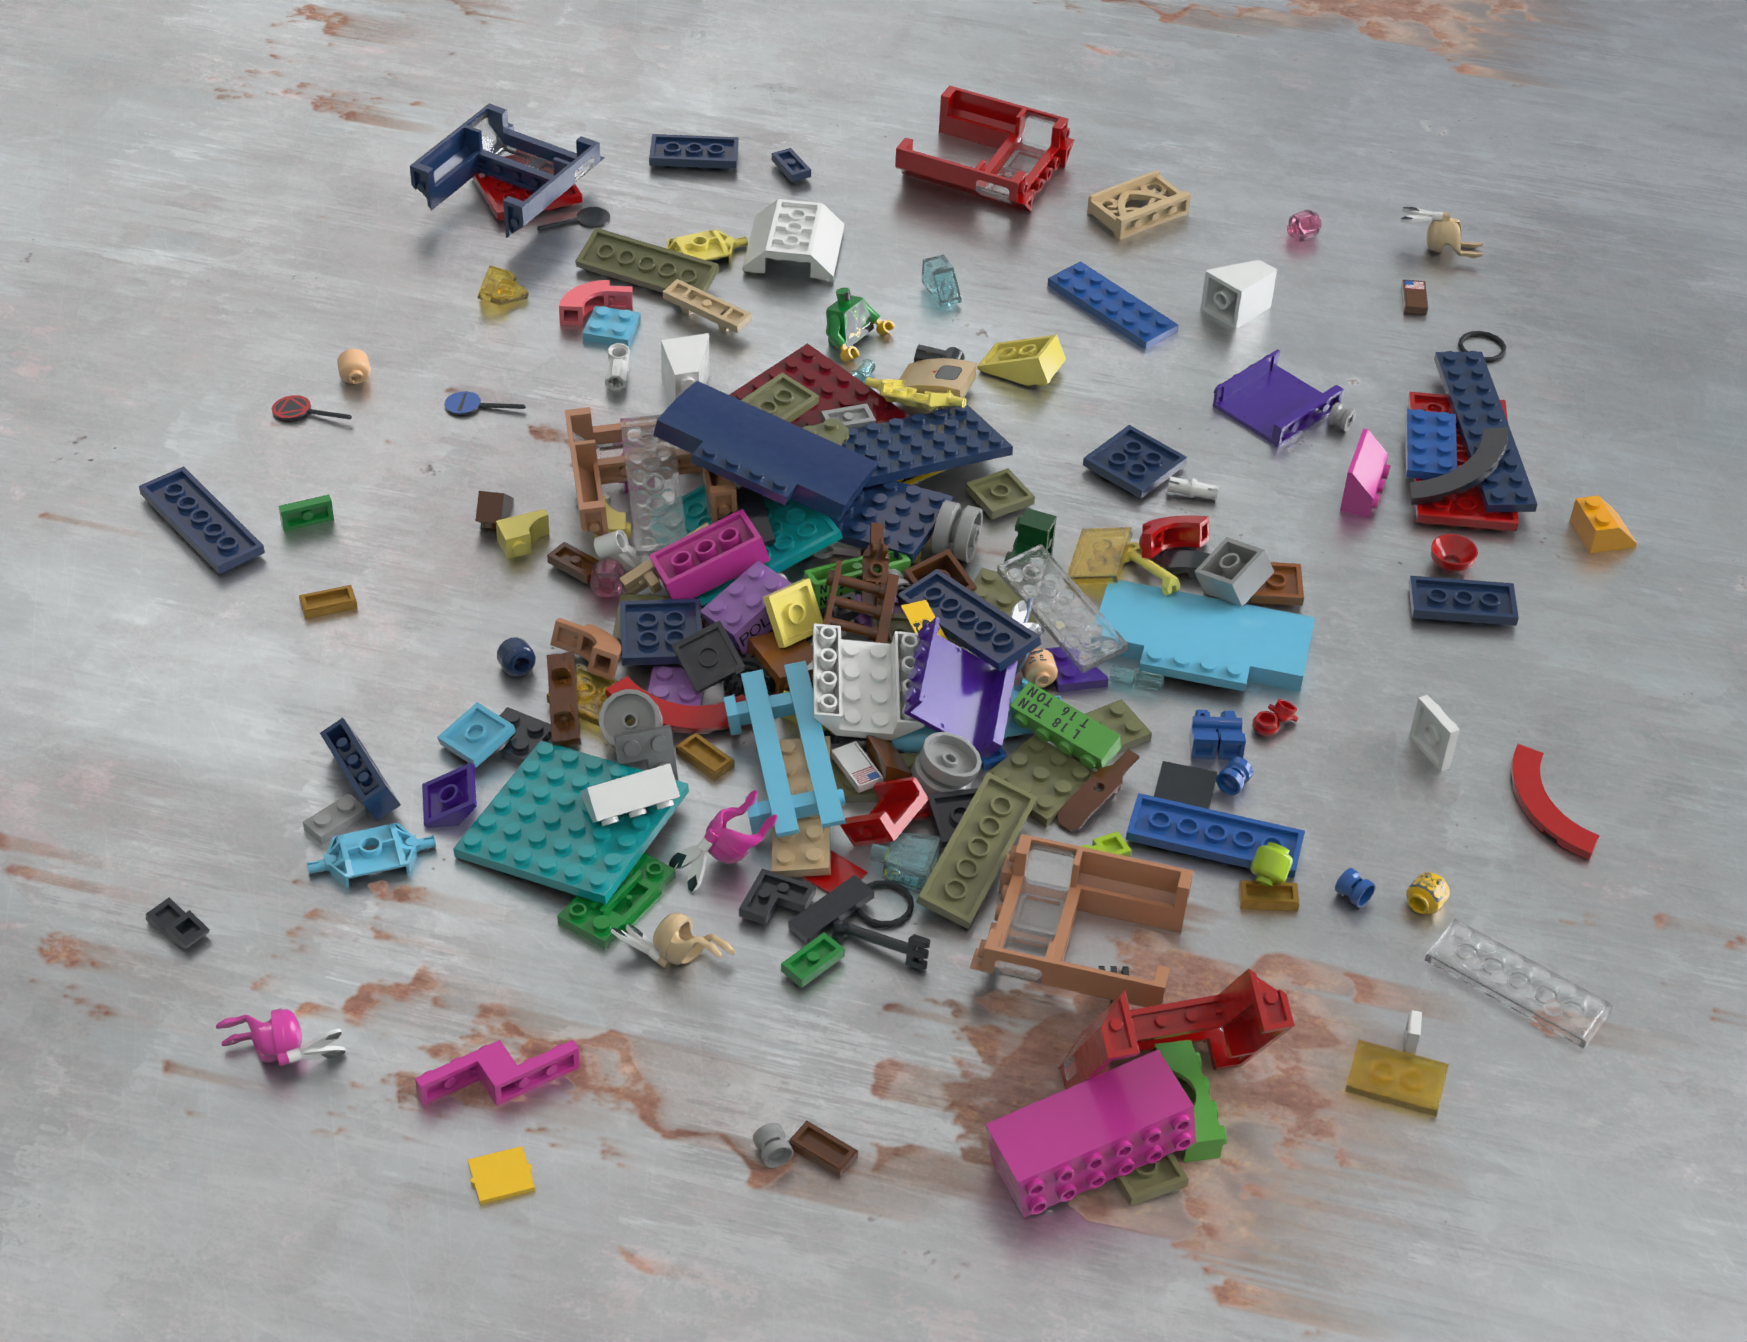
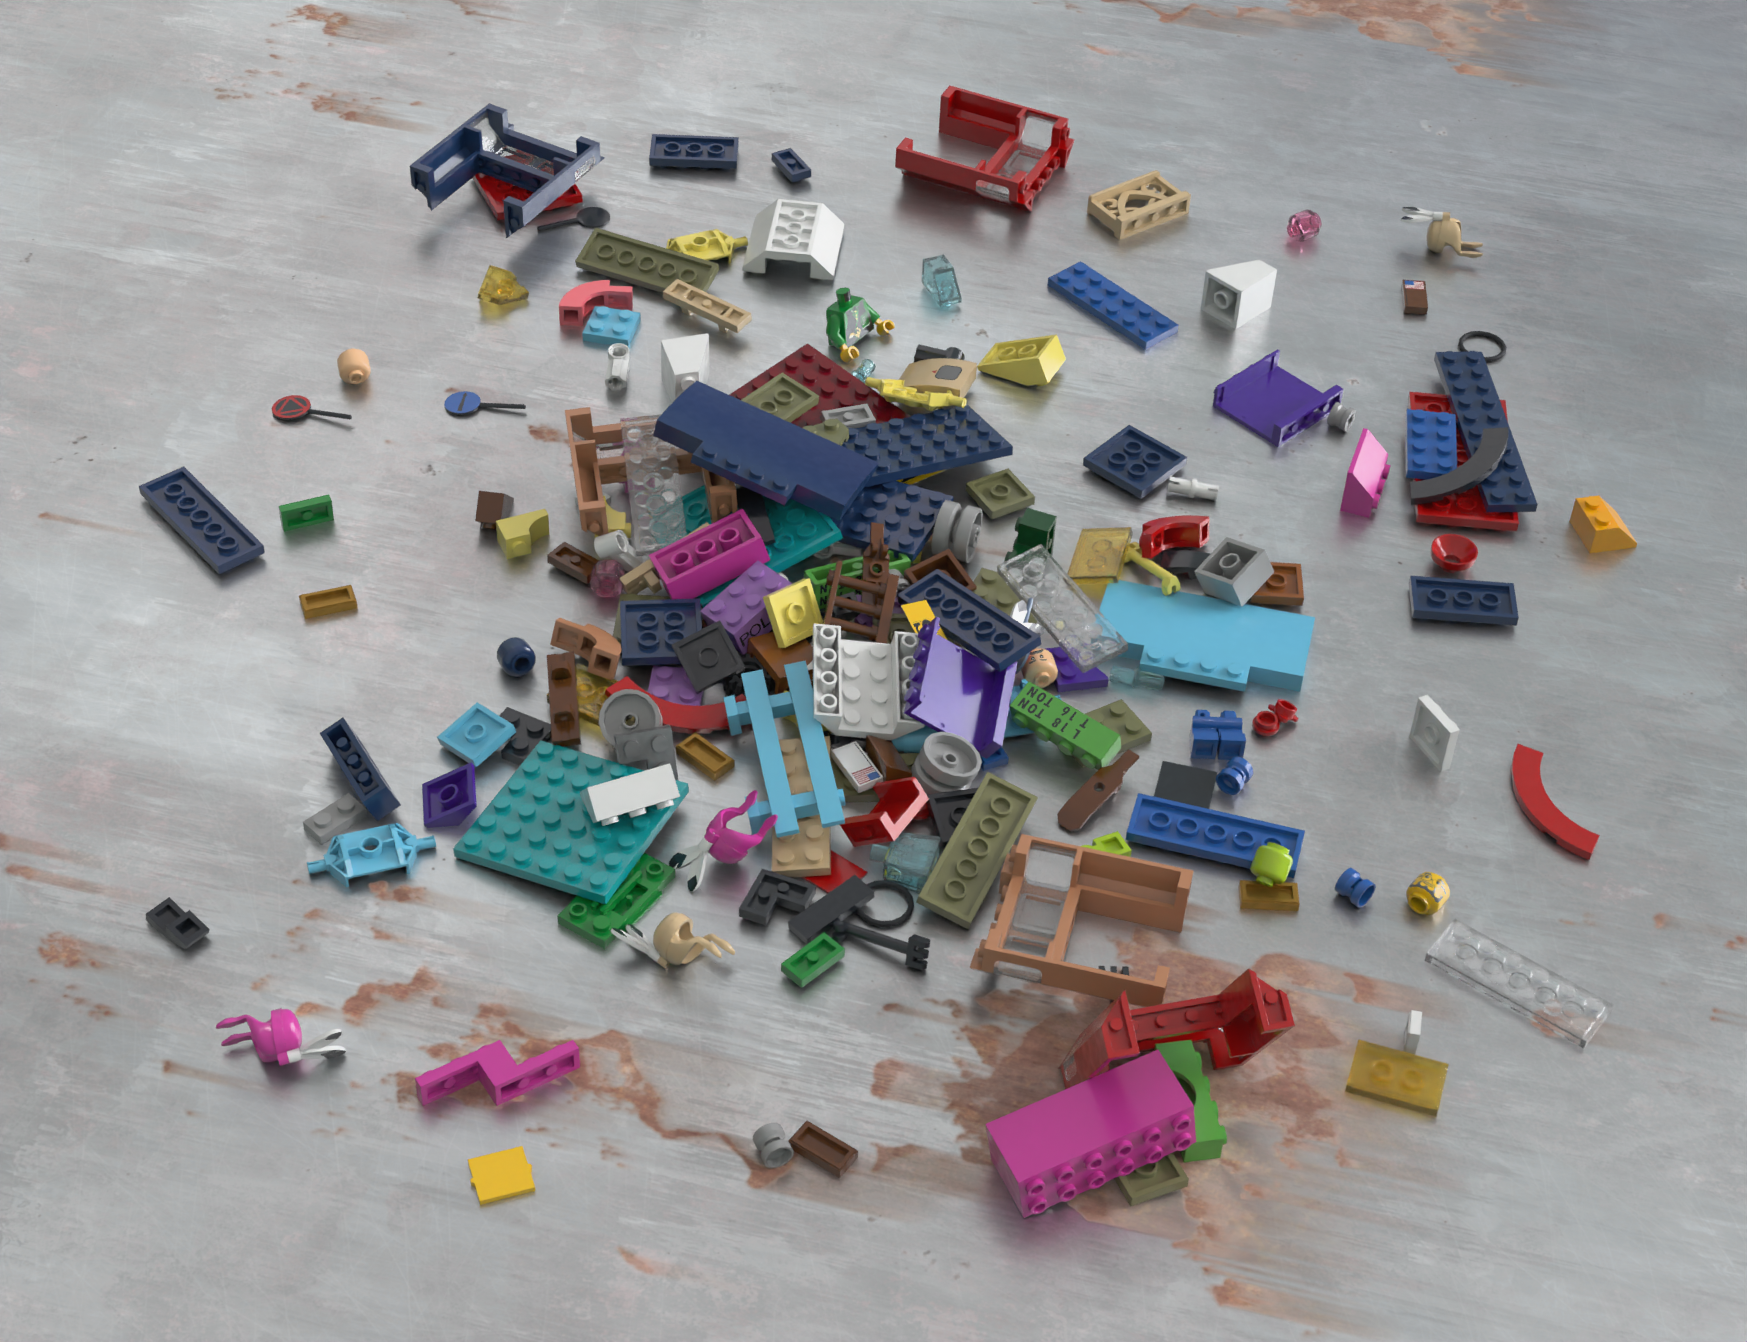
olive plate [982,734,1096,827] -> none

